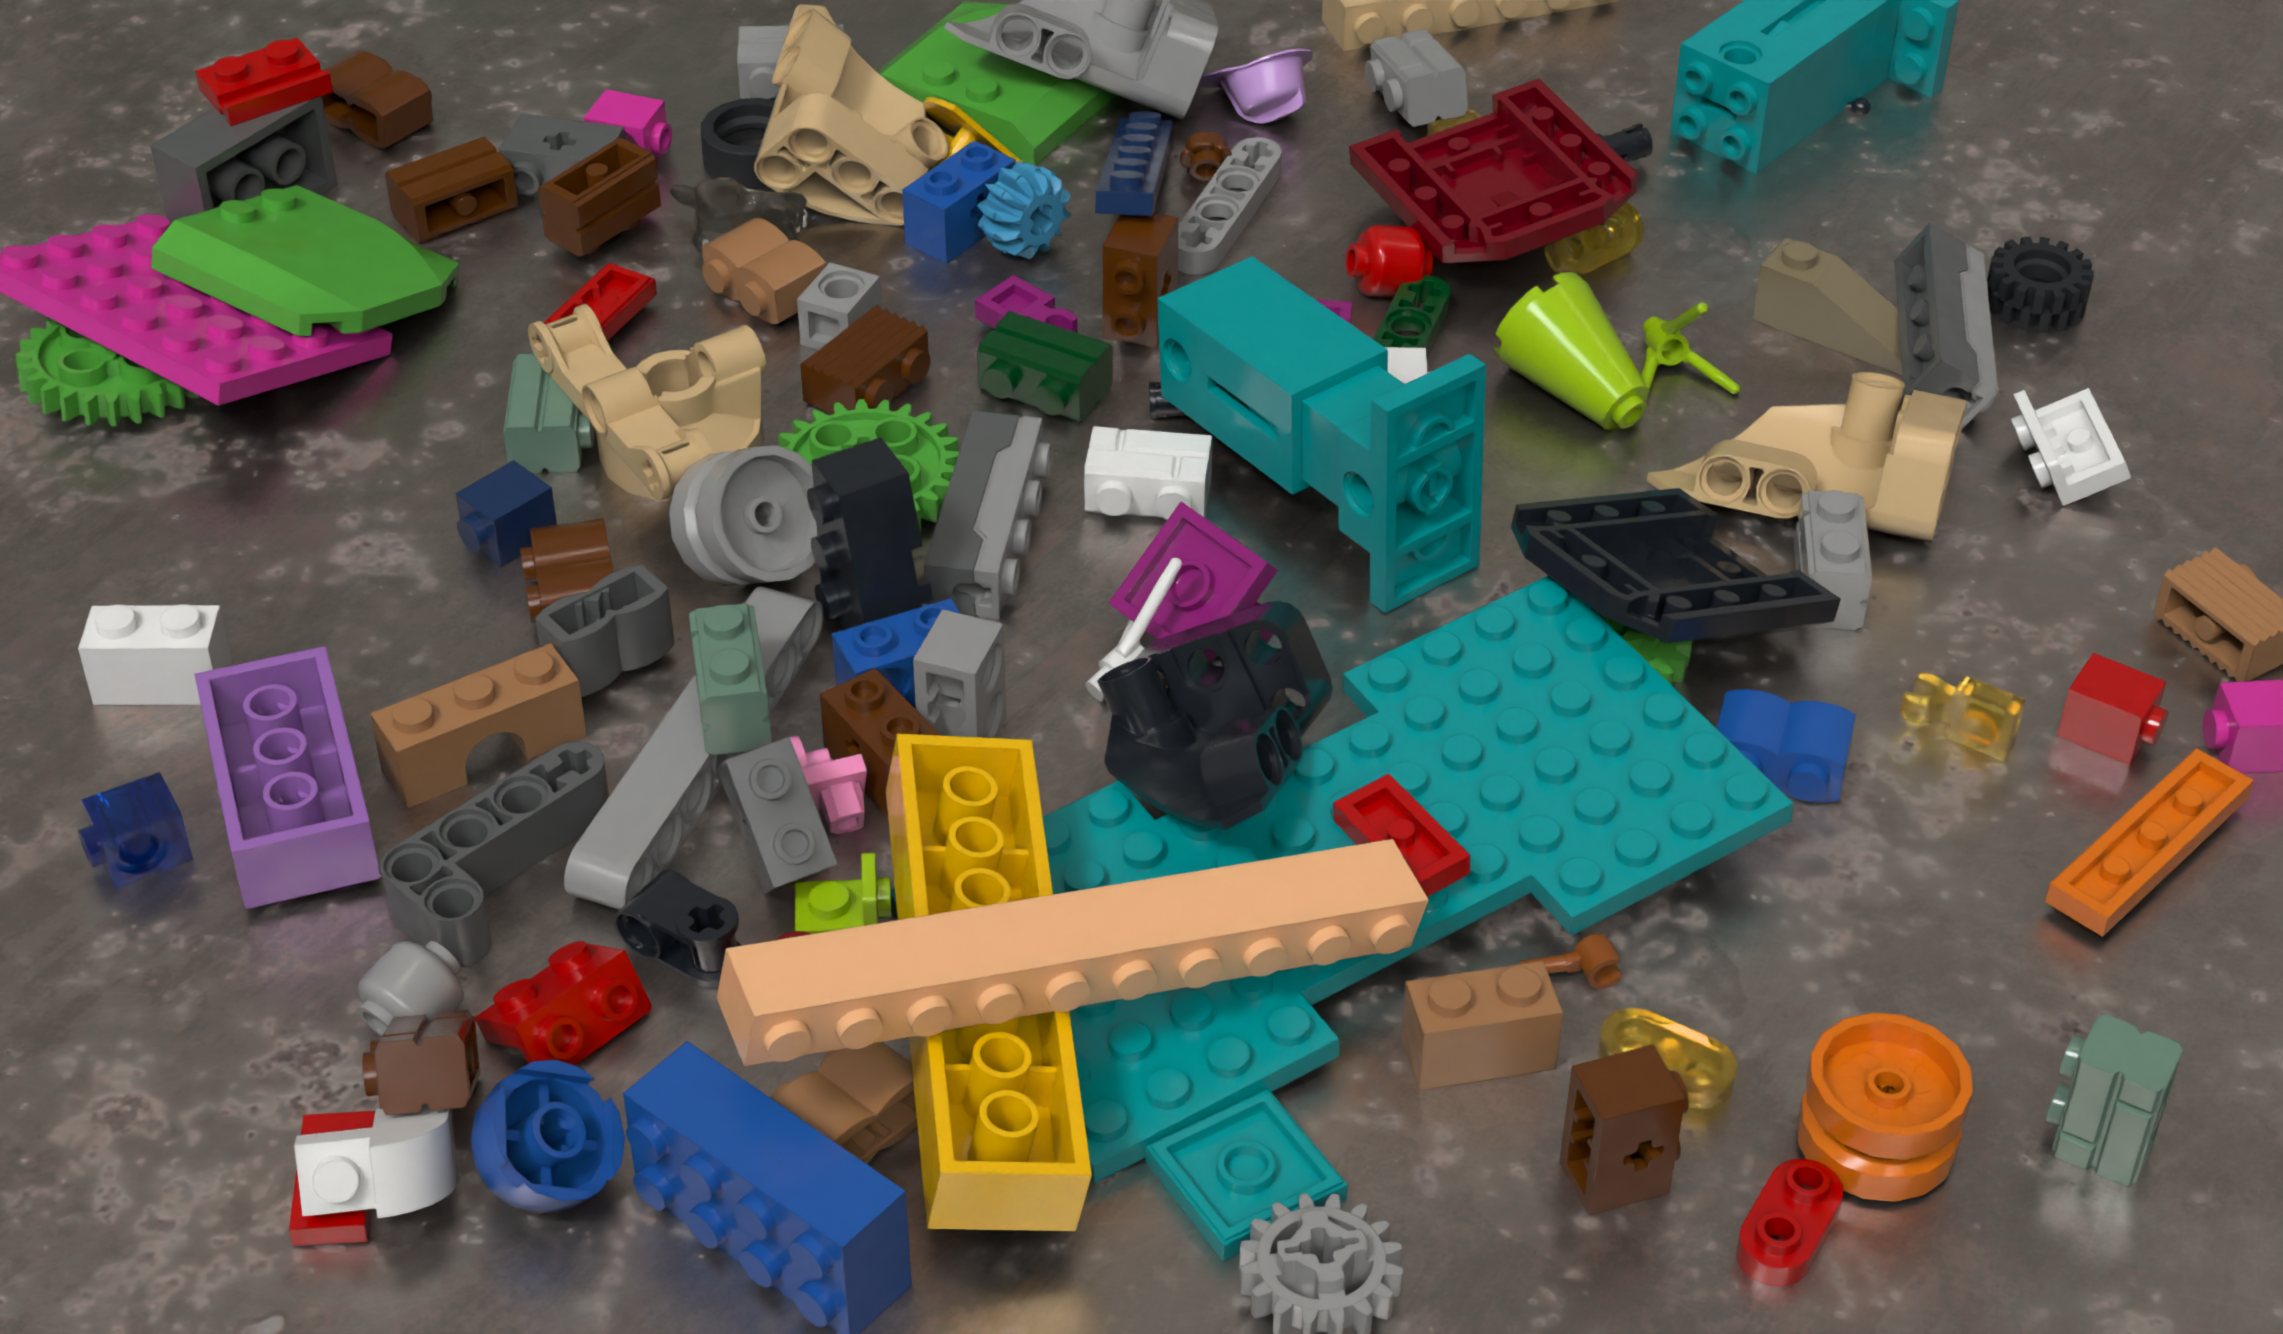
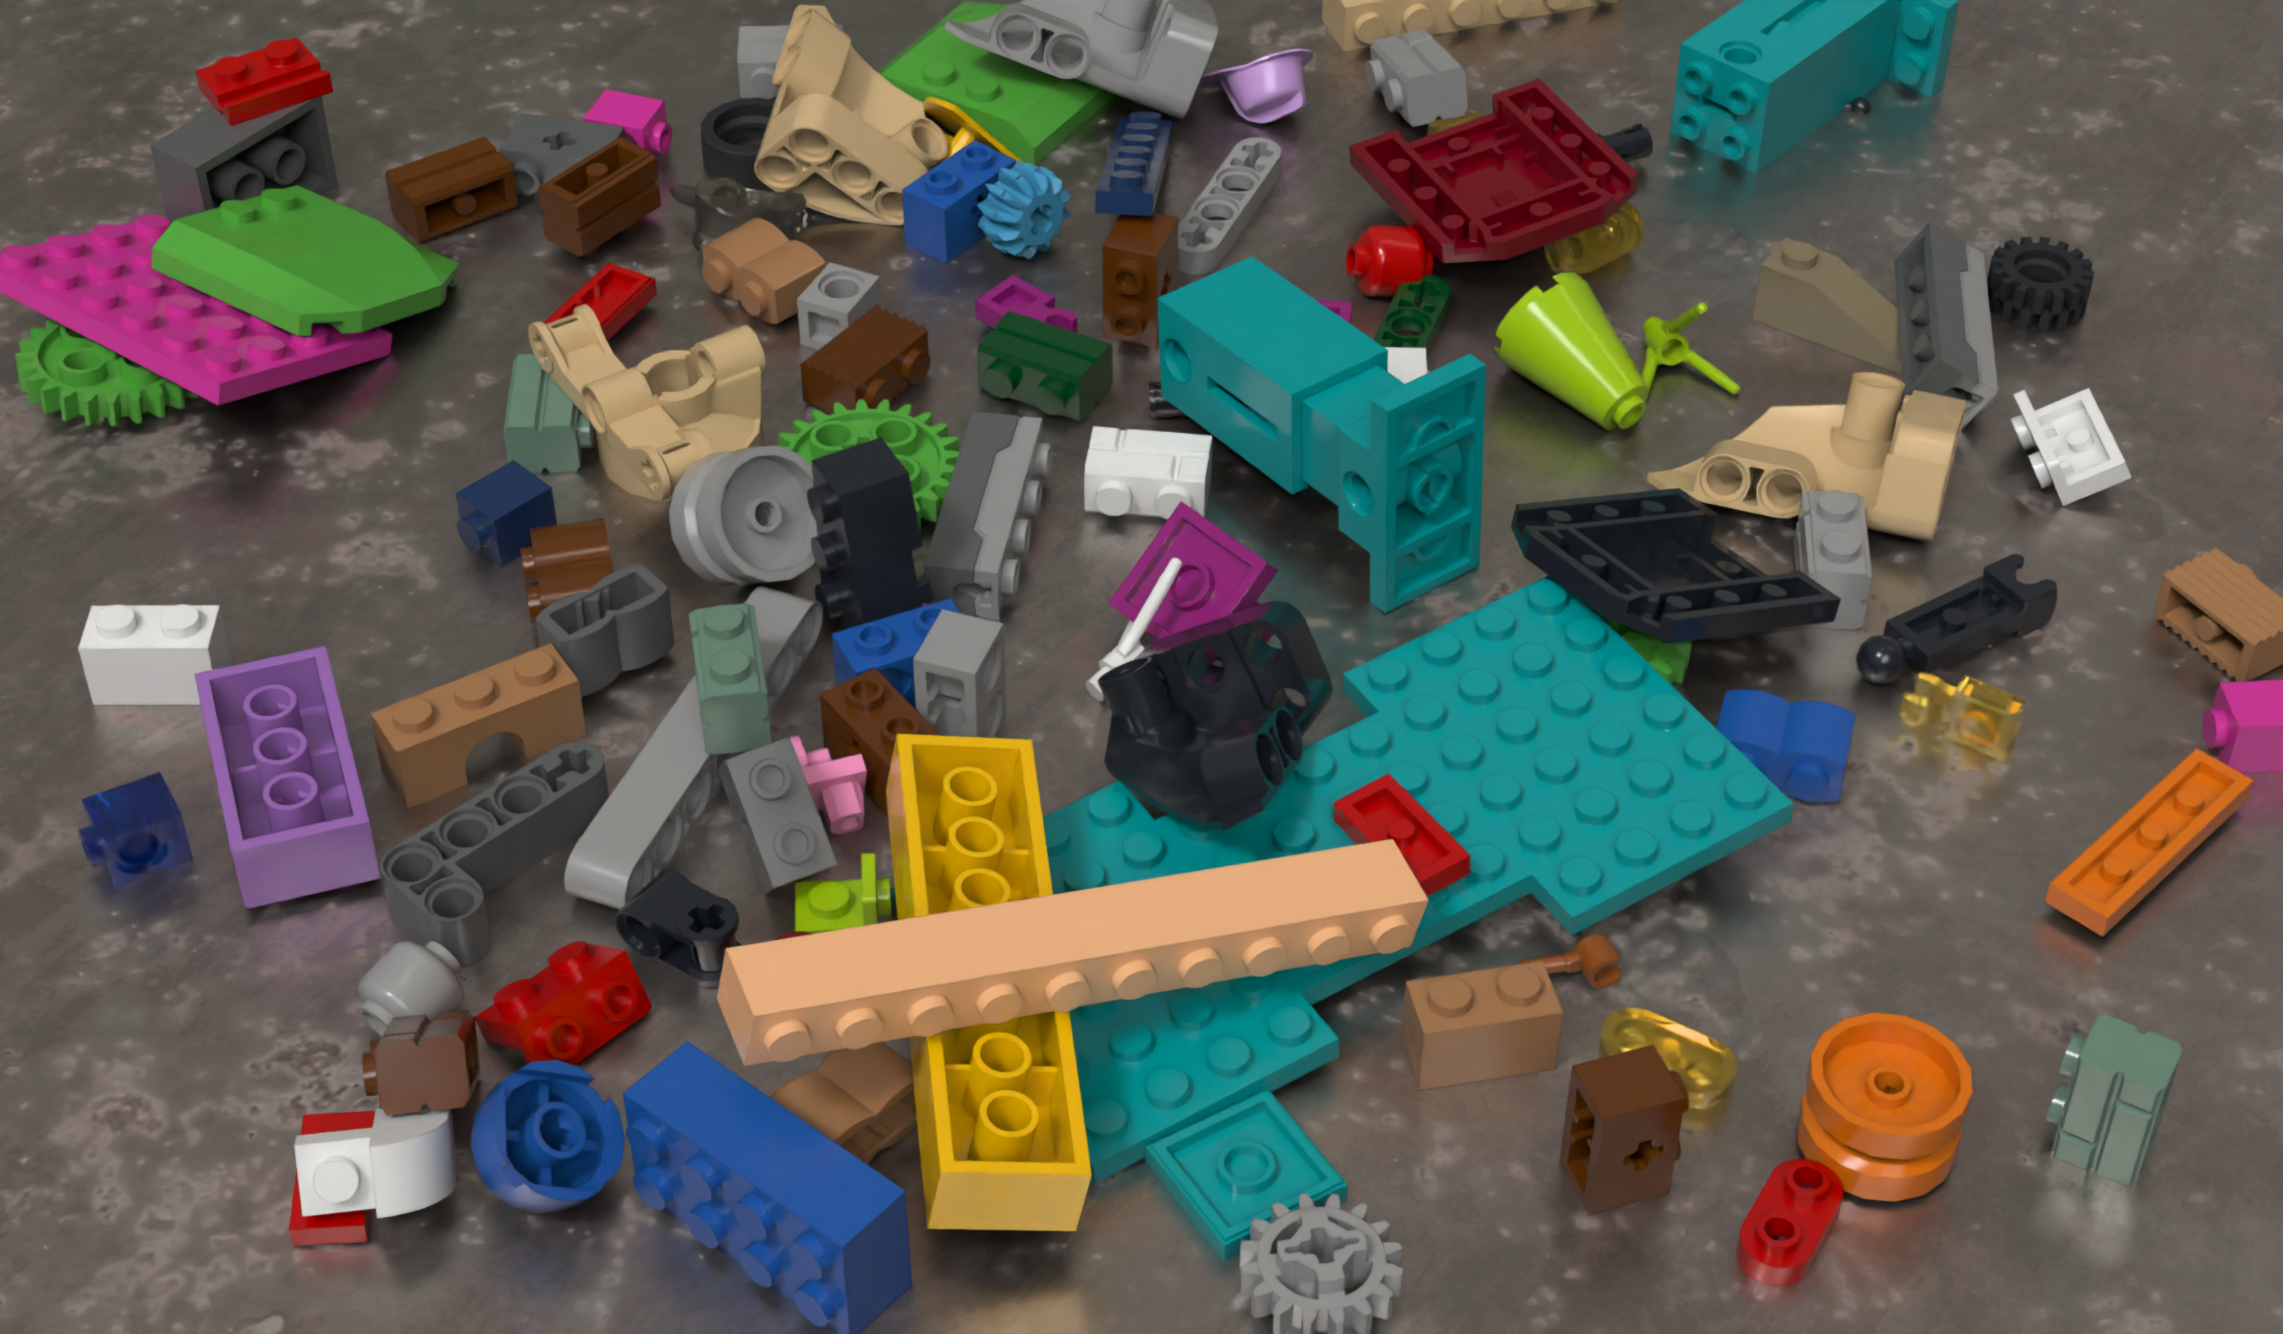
reddish brown brick [322,50,433,149] -> none
reddish brown plate [1180,132,1232,181] -> none
red brick [2057,653,2169,766] -> none
none -> black plate [1856,554,2057,685]

